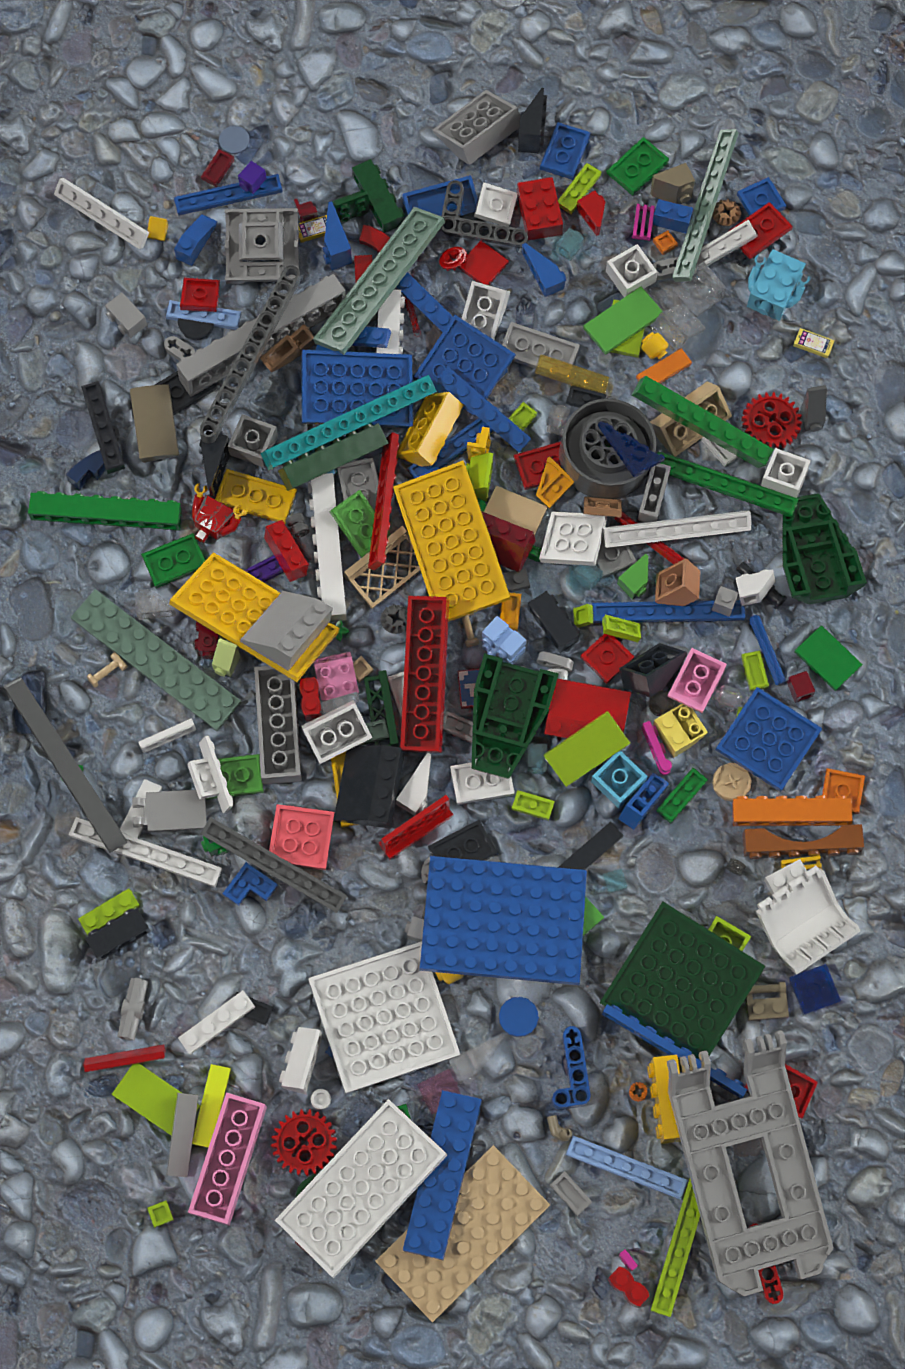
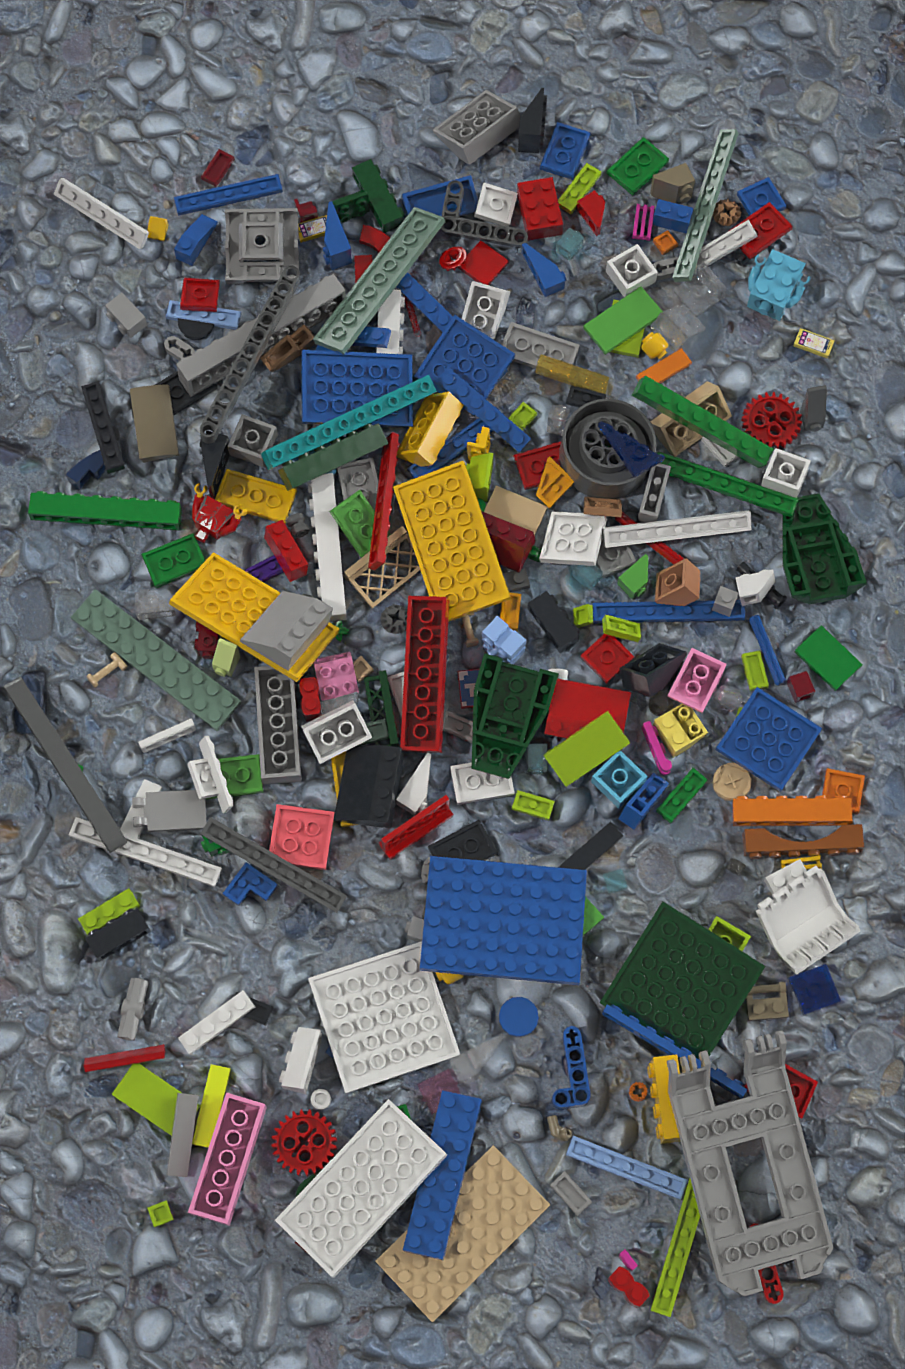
sand blue piece [219,126,250,154] -> none
dark purple brick [238,161,267,194] -> none
light grey beam [537,651,574,673] -> none

